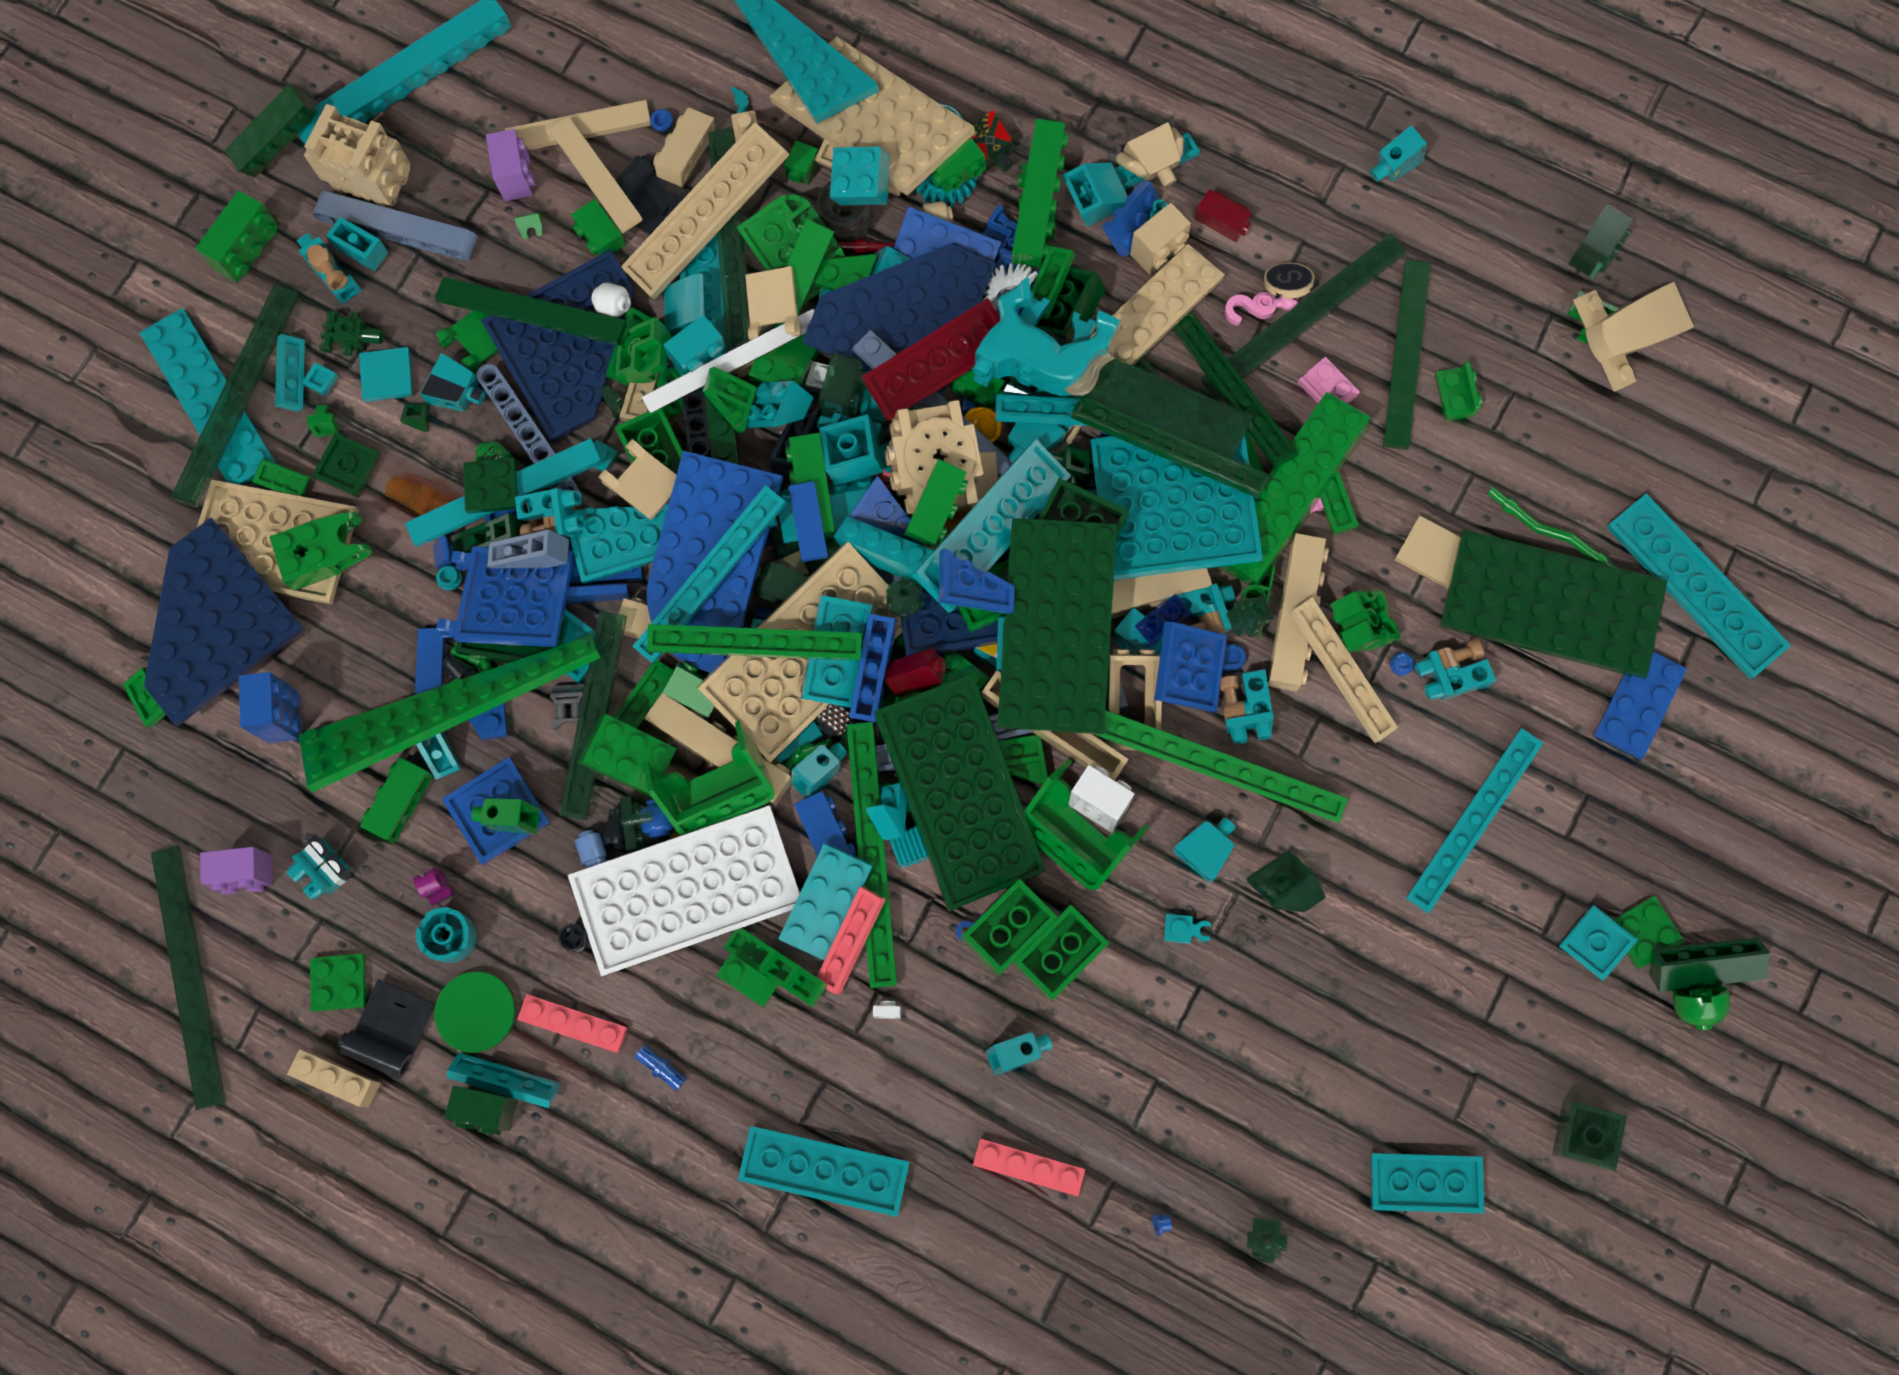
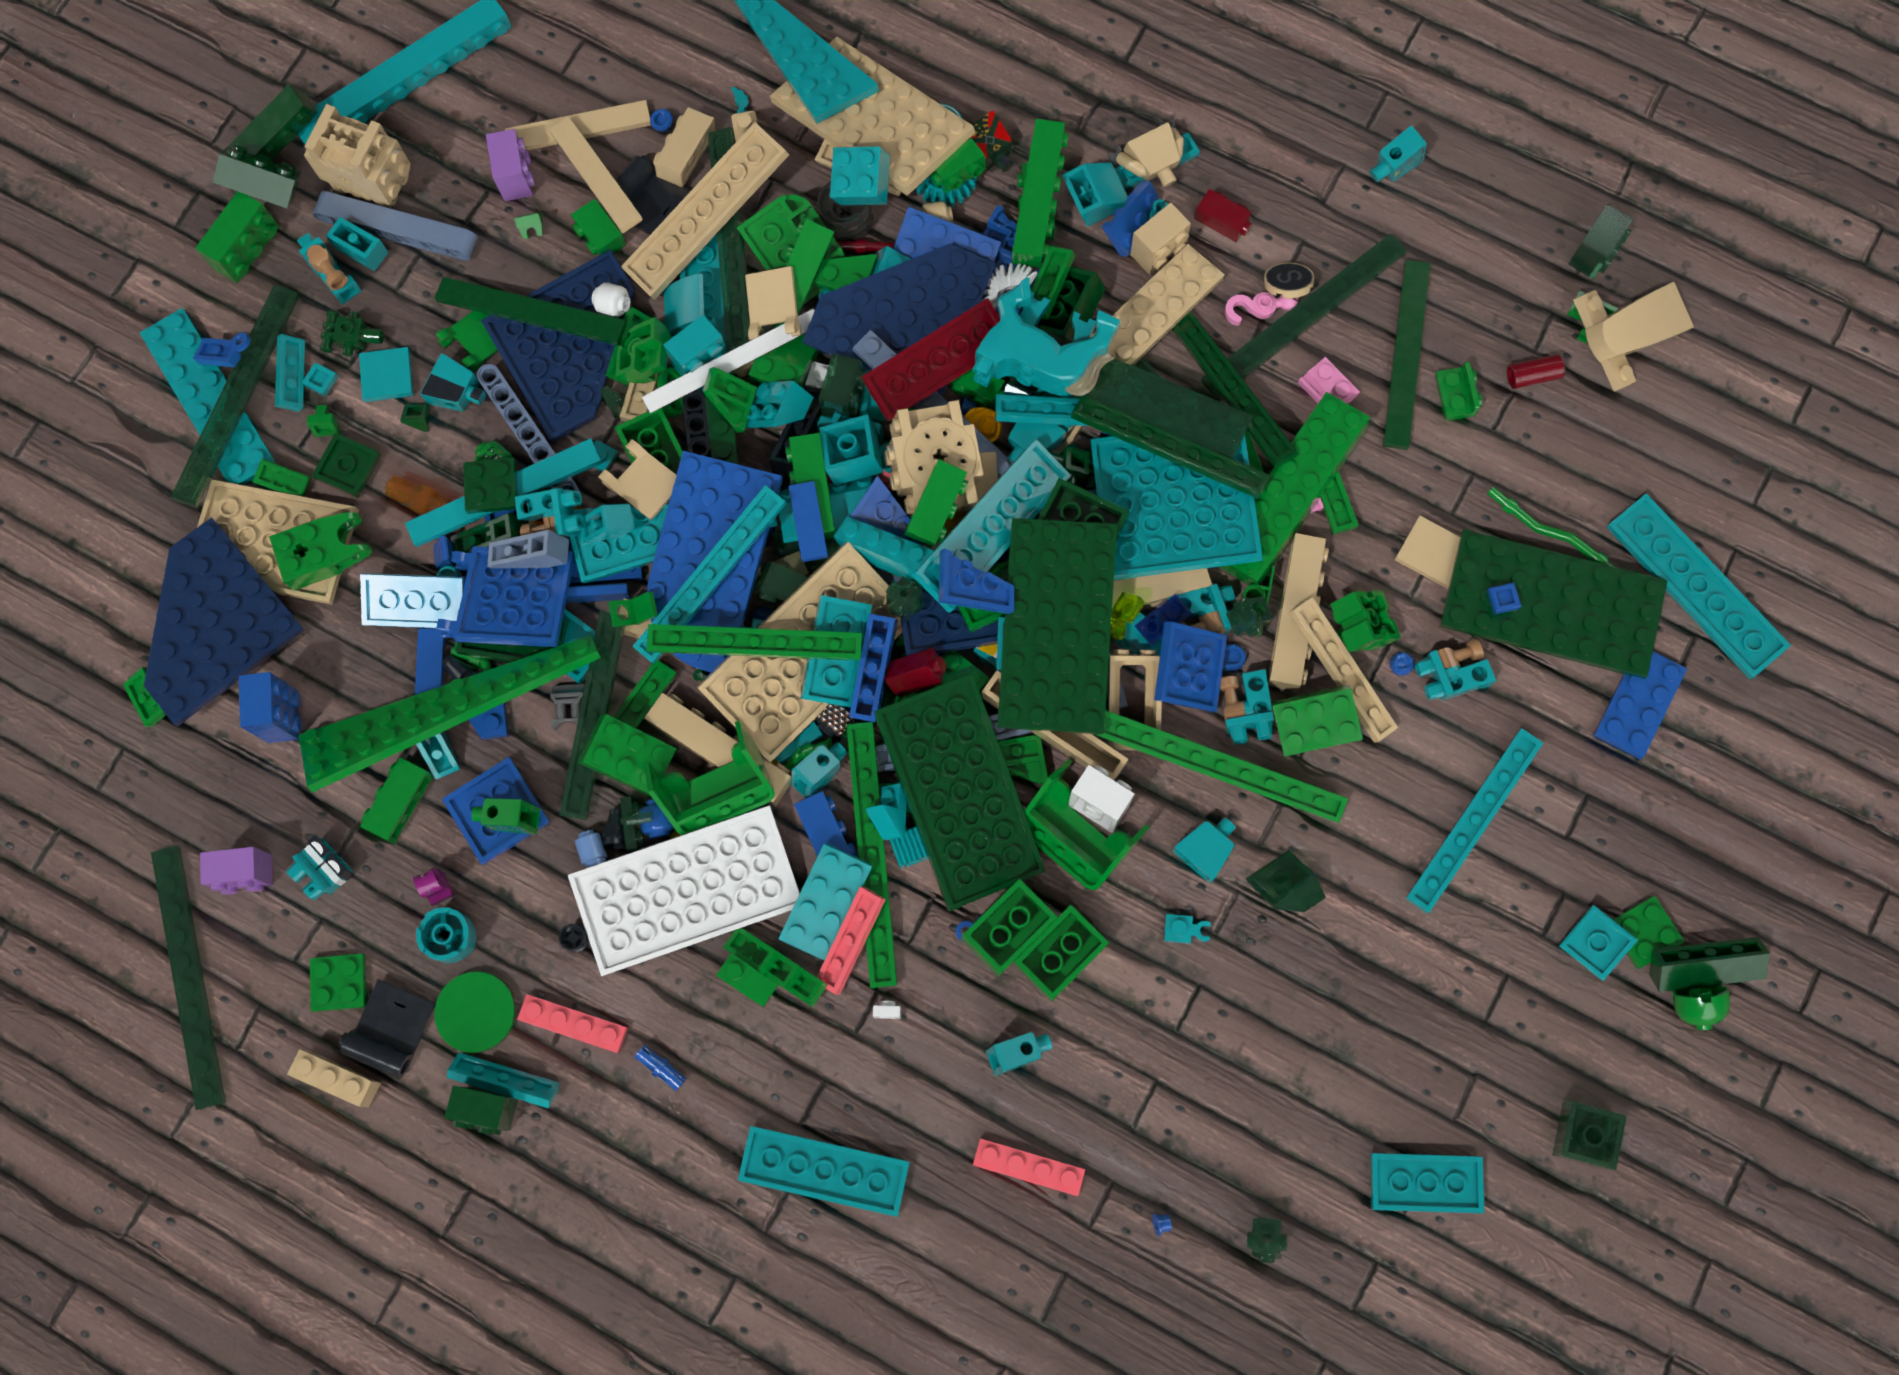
brick [662,660,714,717] -> none
green brick [784,141,819,185] -> none
none -> blue hinge [193,332,251,367]
none -> brick [212,145,302,208]
none -> plate [360,573,465,628]
none -> teal slope [581,504,635,544]
none -> green bracket [608,591,658,627]
none -> clear neon green plate [1110,592,1145,640]
none -> green brick [1272,685,1363,757]
none -> blue tile [1487,582,1521,615]
none -> dark red pin [1506,354,1565,389]

